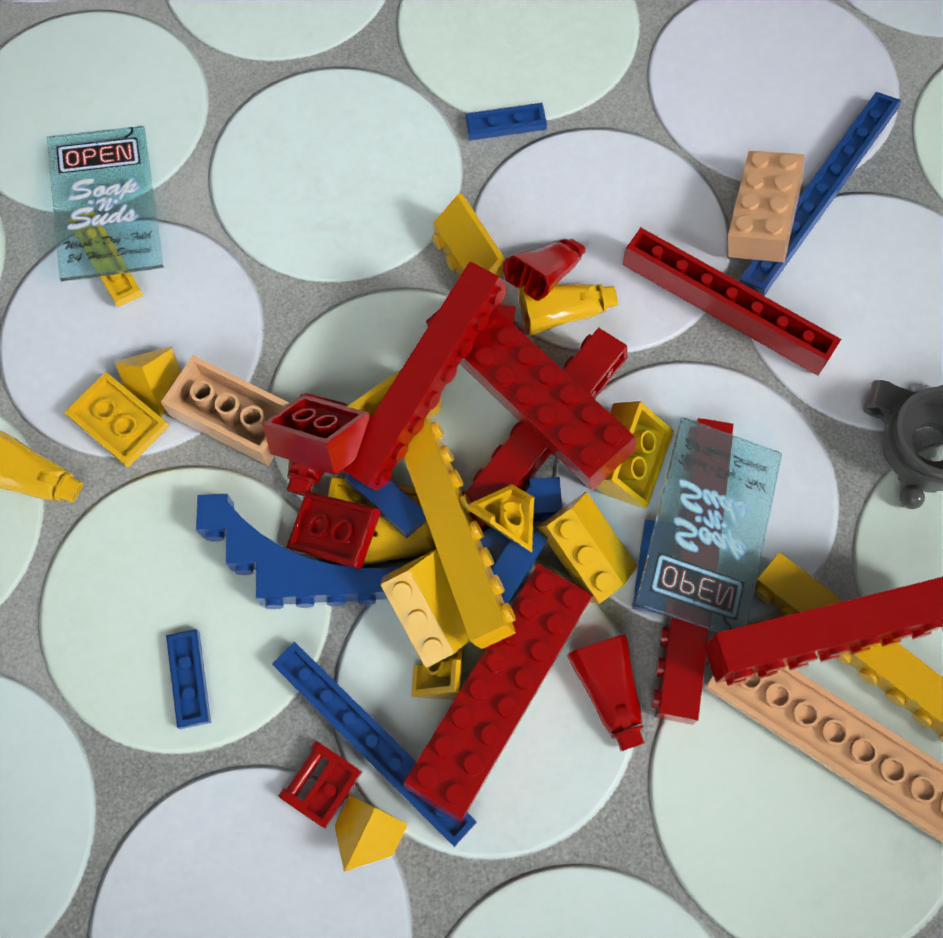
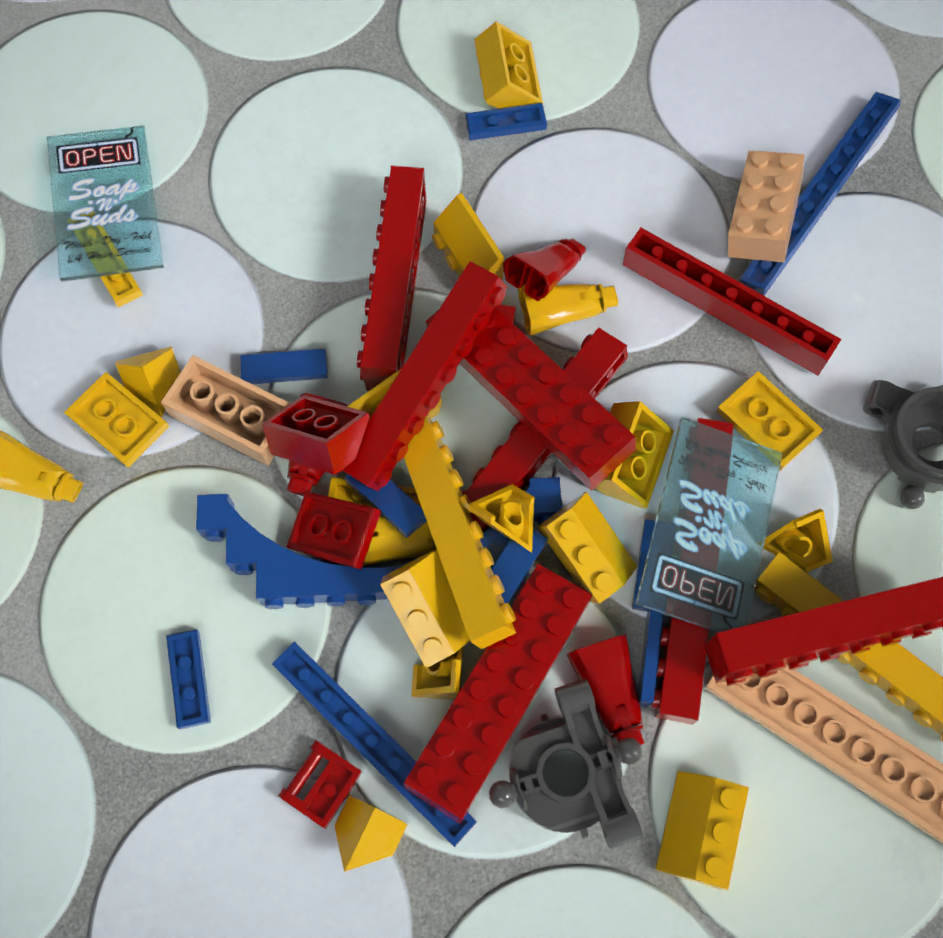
none -> blue tile [241,348,328,384]
none -> red brick [357,165,427,391]
none -> yellow slope [474,21,543,109]
none -> dark grey piece [489,678,643,849]
none -> blue tile [638,607,663,707]
none -> yellow slope [655,771,749,890]
none -> yellow plate [716,371,823,471]
none -> yellow slope [756,508,833,573]

